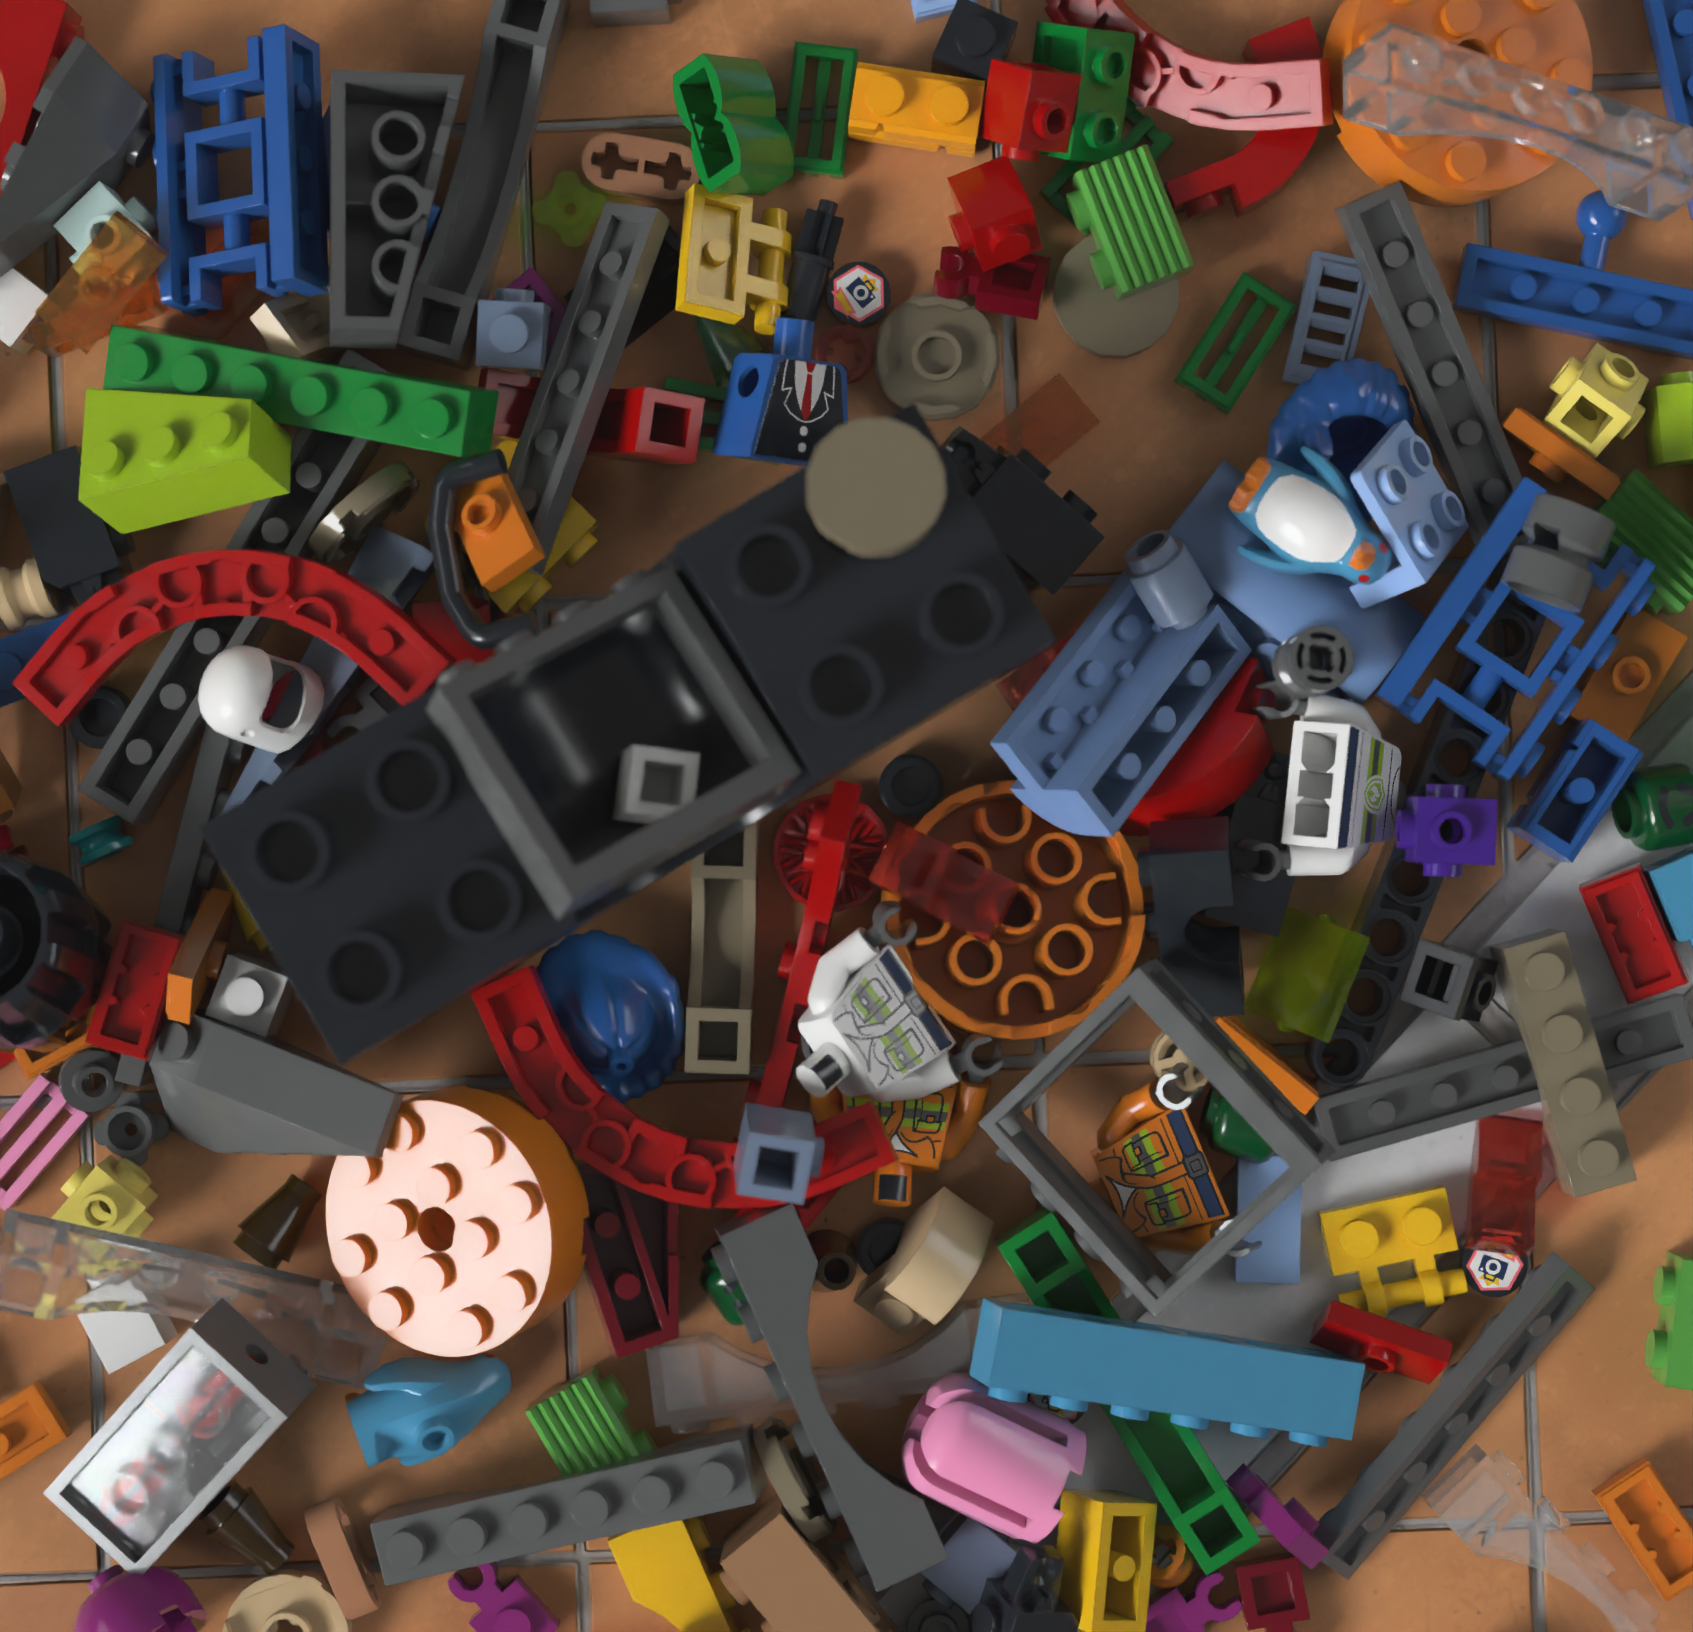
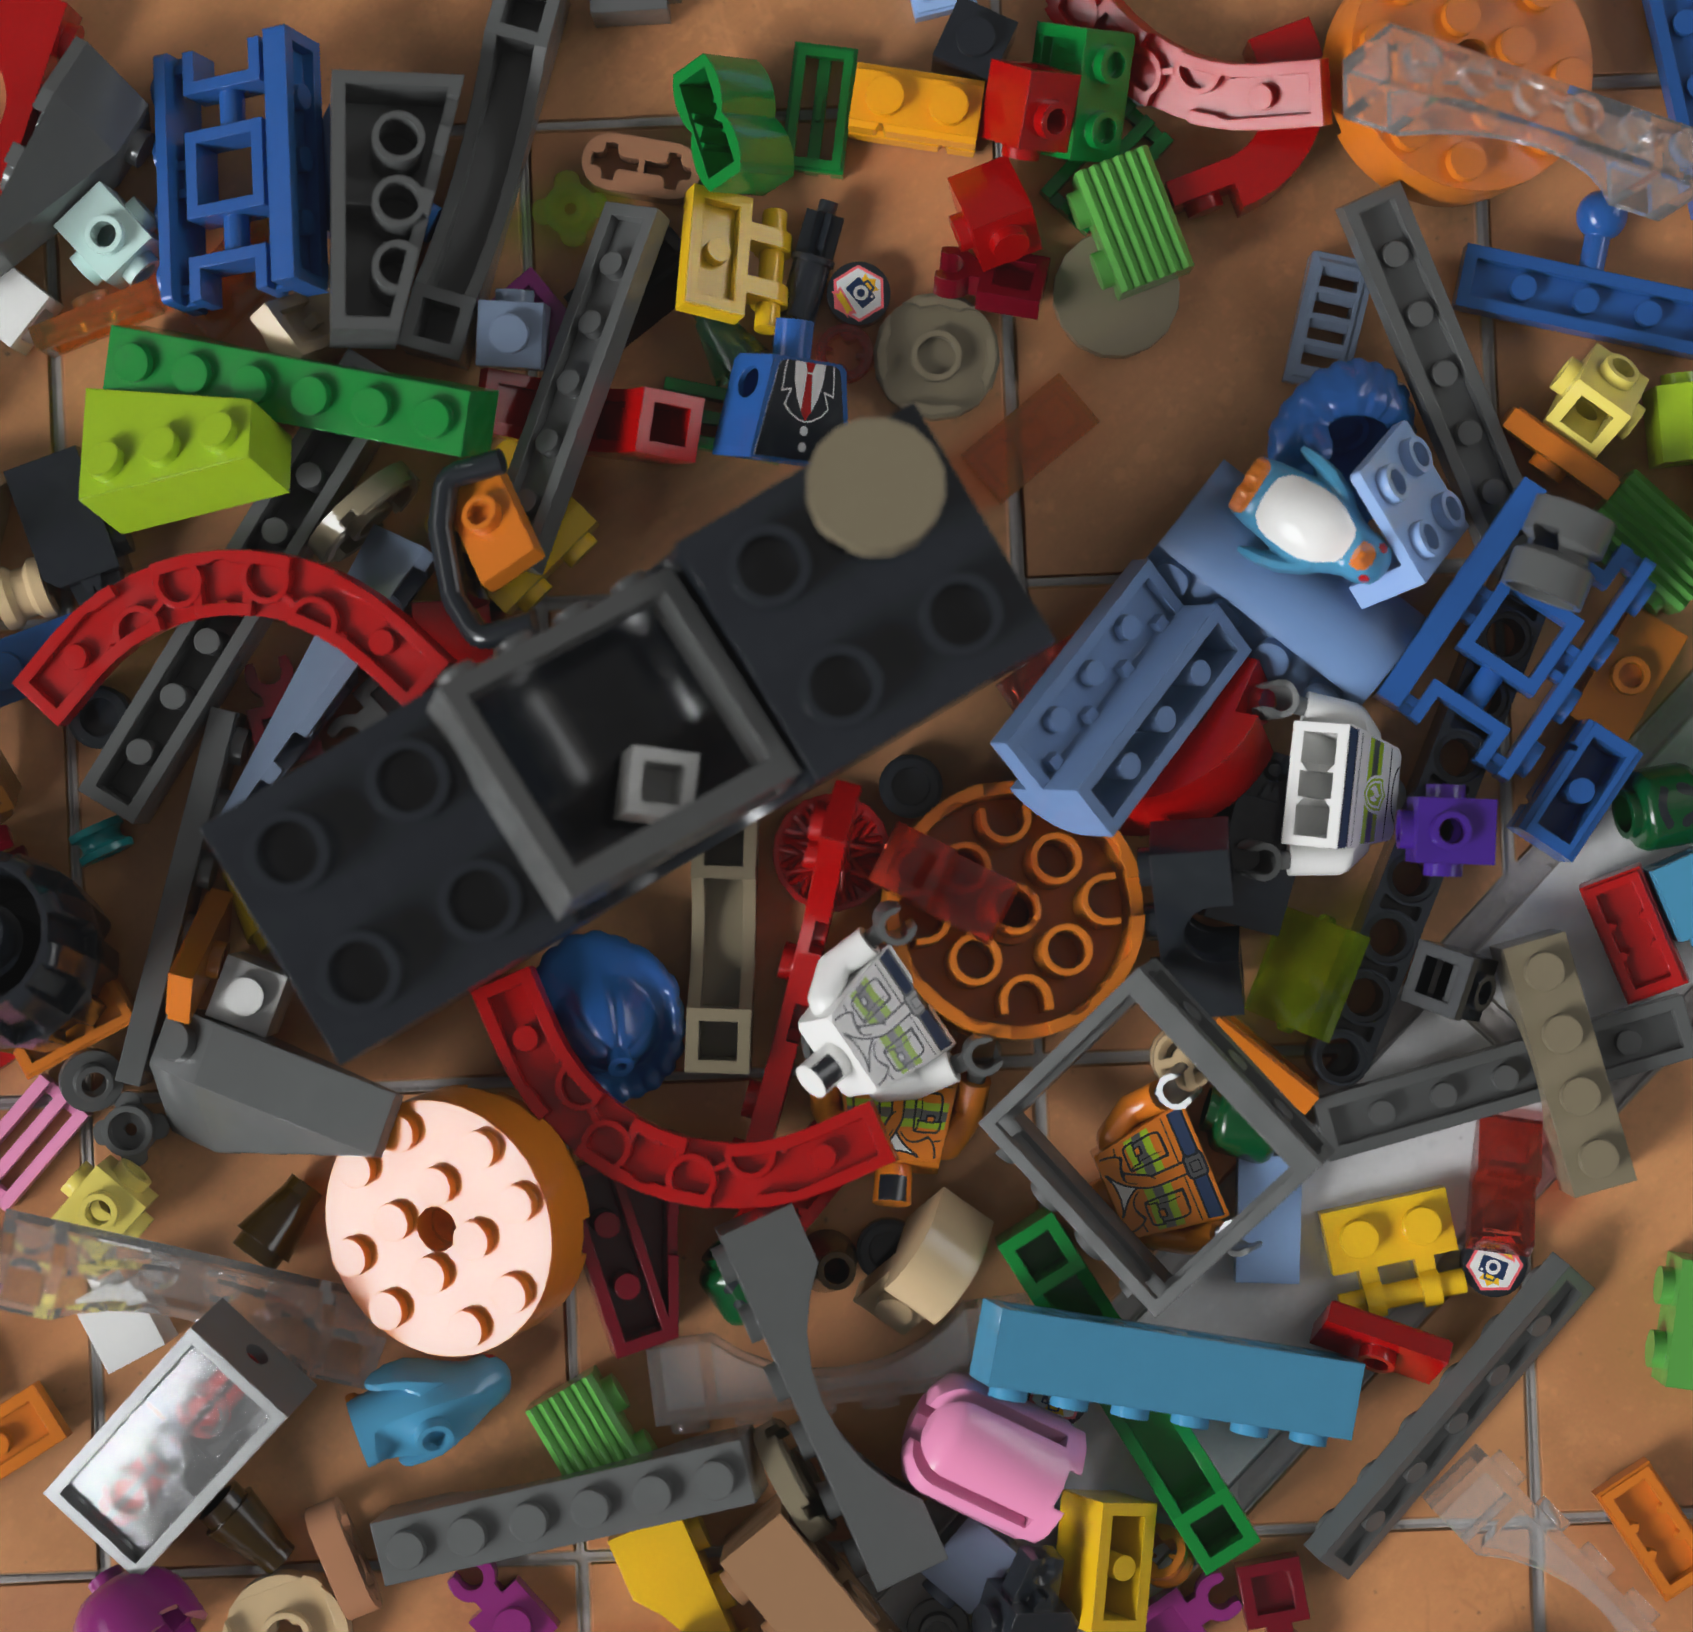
clear orange plate [35,211,169,354] -> none
red plate [85,917,186,1061] -> none
white helmet [198,645,325,754] -> none
sand blue brick [734,1103,824,1204] -> none
black hinge [940,426,1105,595] -> none
sand blue brick [1124,530,1213,630] -> none
green tile [1174,271,1297,415] -> none
magenta plate [1226,1463,1330,1570] -> none
dark grey wheel [1272,625,1354,699] -> none

